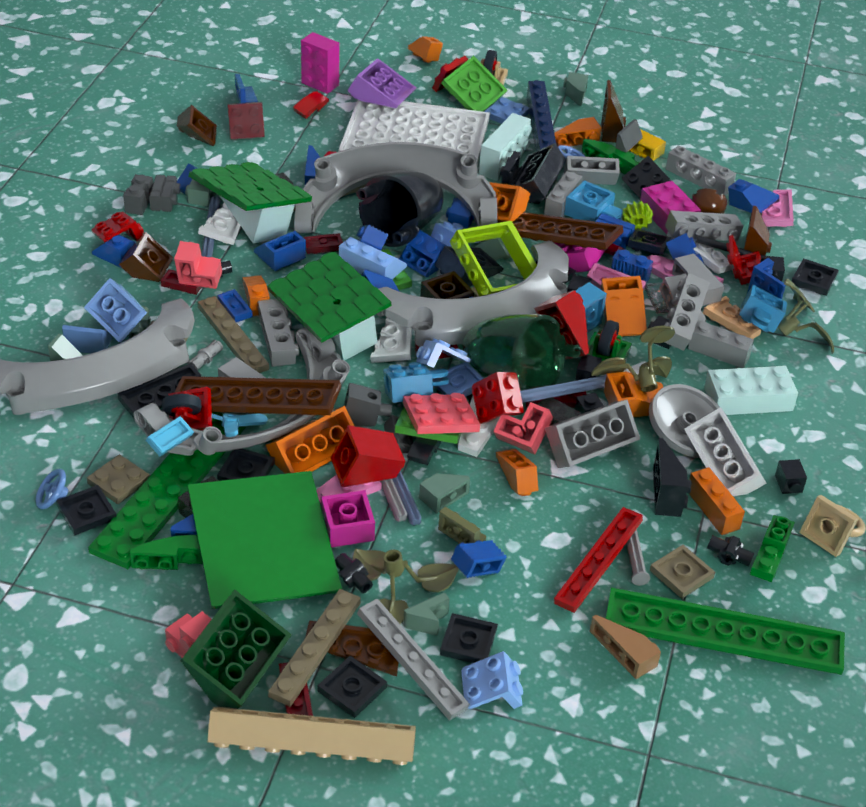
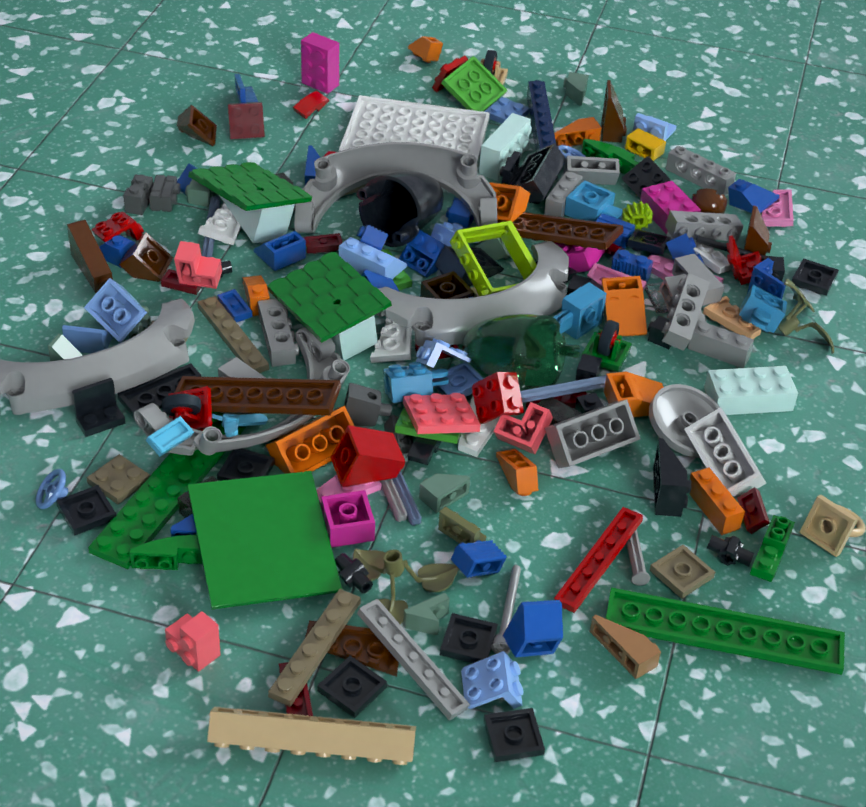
dark green slope [180,590,292,709] -> none
light grey pin [187,340,223,370] -> none
medium lavender slope [347,58,417,108] -> none
red slope [534,290,590,360] -> none
olive plant [591,326,675,392] -> none
dark grey slope [616,119,643,152] -> none
black brick [775,459,807,494] -> none
none -> reddish brown slope [67,219,113,293]
none -> black bracket [72,378,126,437]
none -> black plate [483,708,545,762]
none -> light grey piece [492,565,521,654]
none -> blue slope [503,600,563,657]
none -> light blue bracket [633,113,676,141]
none -> dark red plate [737,487,770,534]

